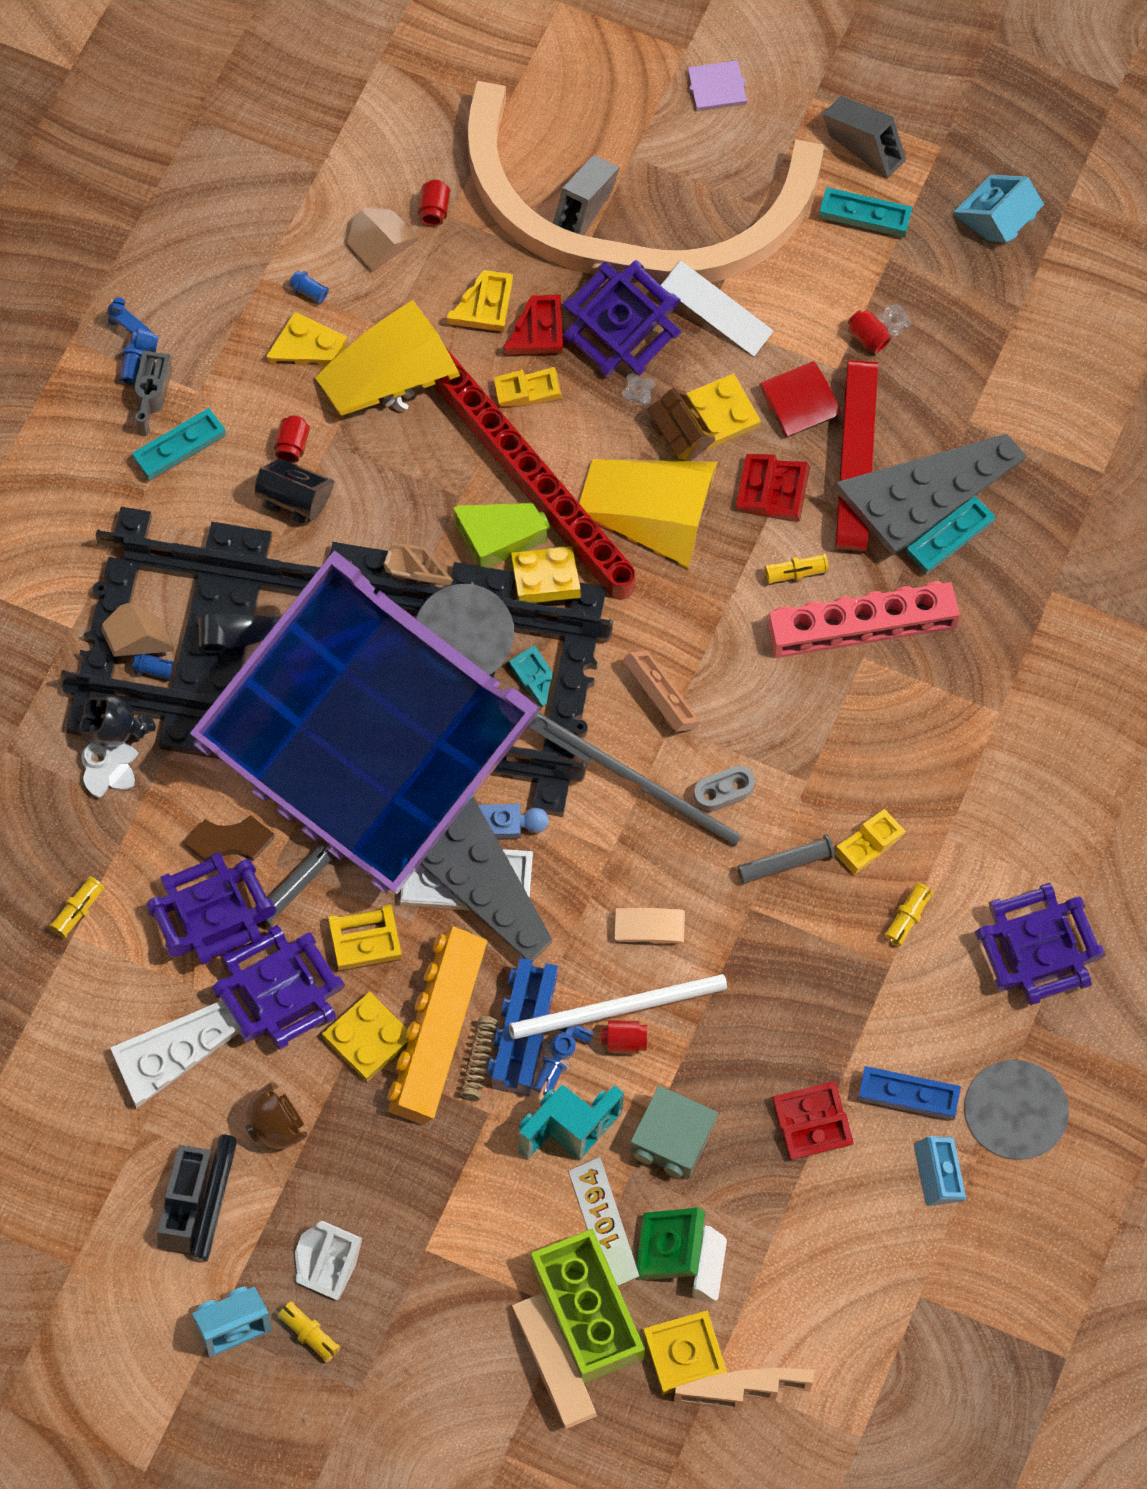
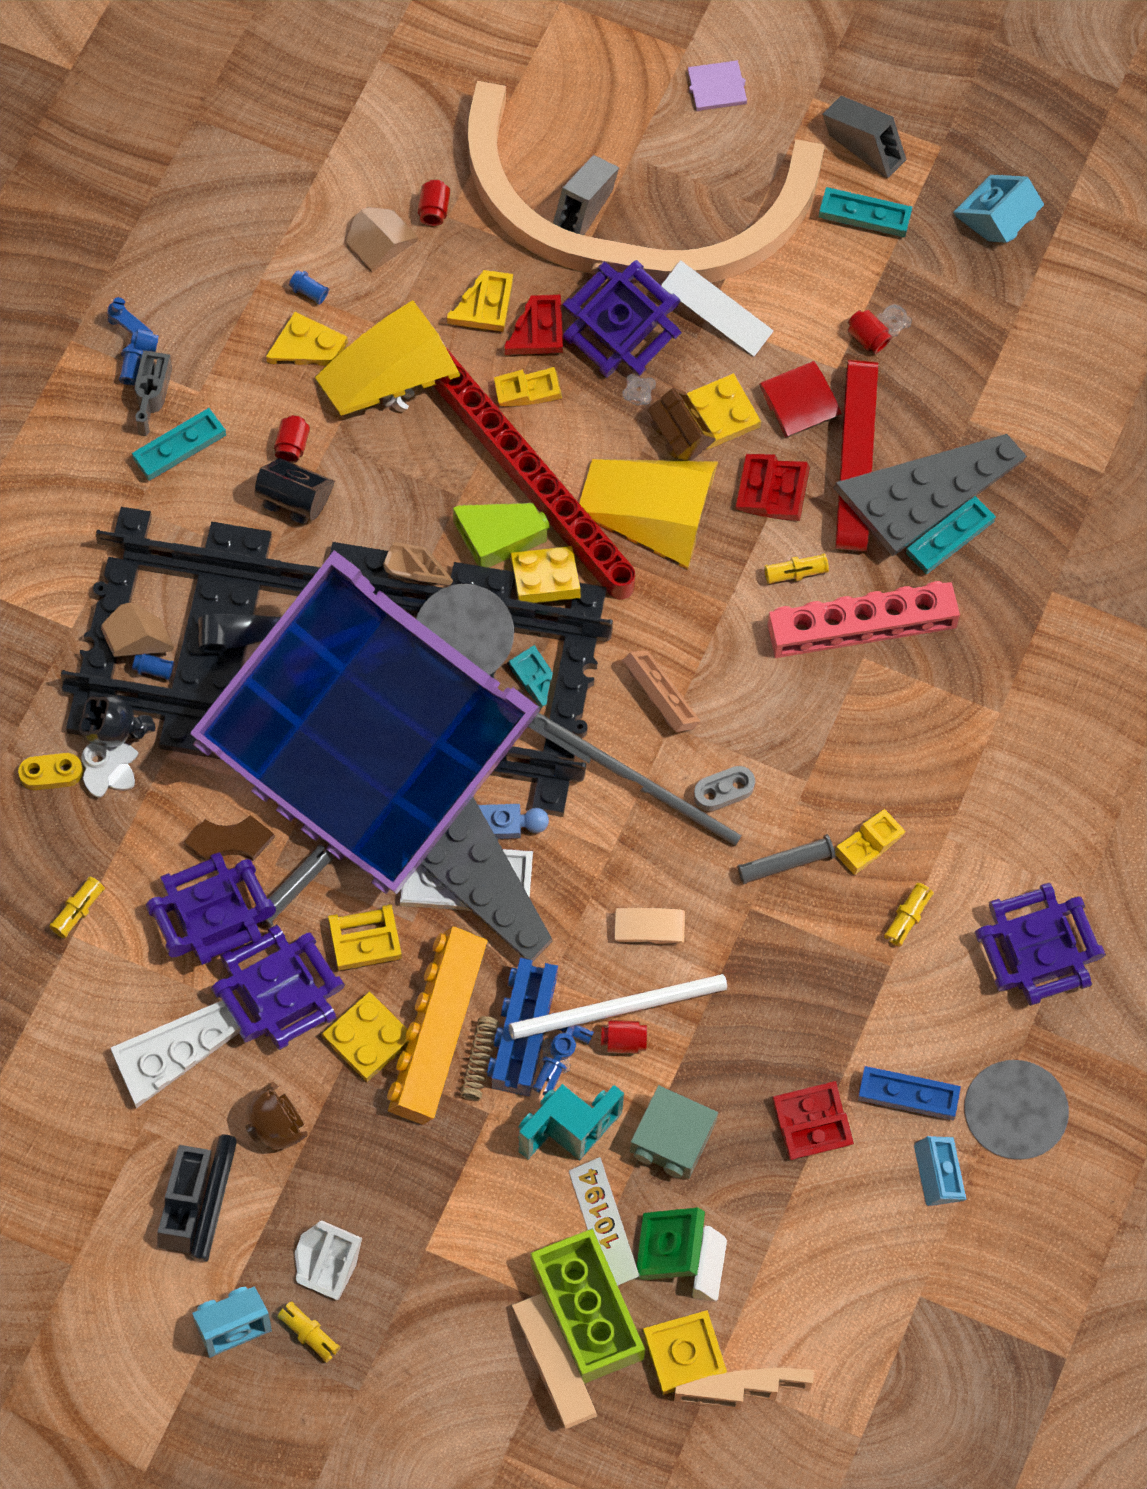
none -> yellow plate [18,753,83,790]

